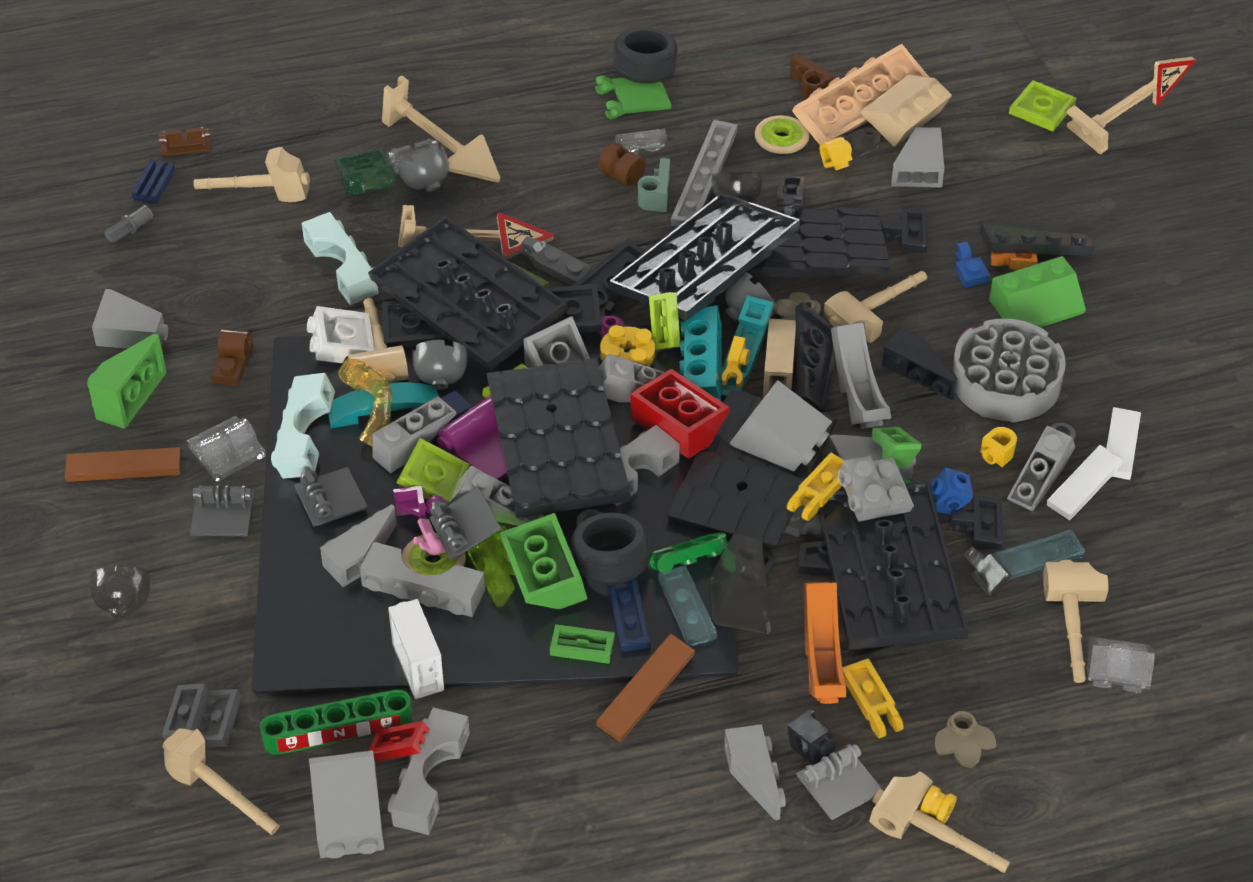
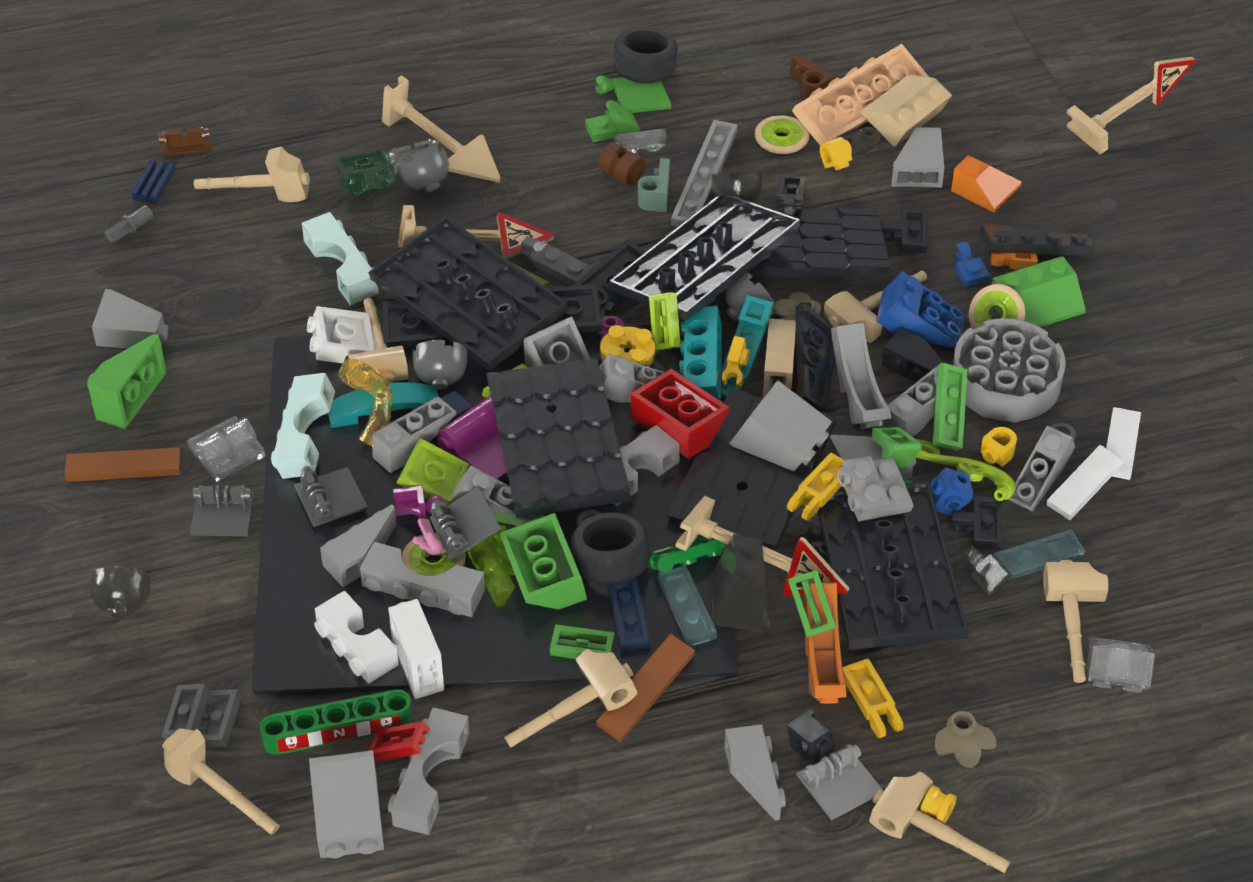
reddish brown plate [211,328,254,387] -> none
lime plate [1009,80,1076,132] -> none
none -> white arch [314,591,399,684]
none -> tan piece [504,649,638,748]
none -> bright green slope [585,100,640,143]
none -> tan piece [675,496,849,596]
none -> bright green tile [788,570,836,638]
none -> blue slope [876,271,965,349]
none -> light grey slope [884,363,943,437]
none -> lime plant [916,439,1016,501]
none -> bright green hinge [932,363,968,451]
none -> orange slope [951,155,1022,213]
none -> wheel [969,284,1025,328]

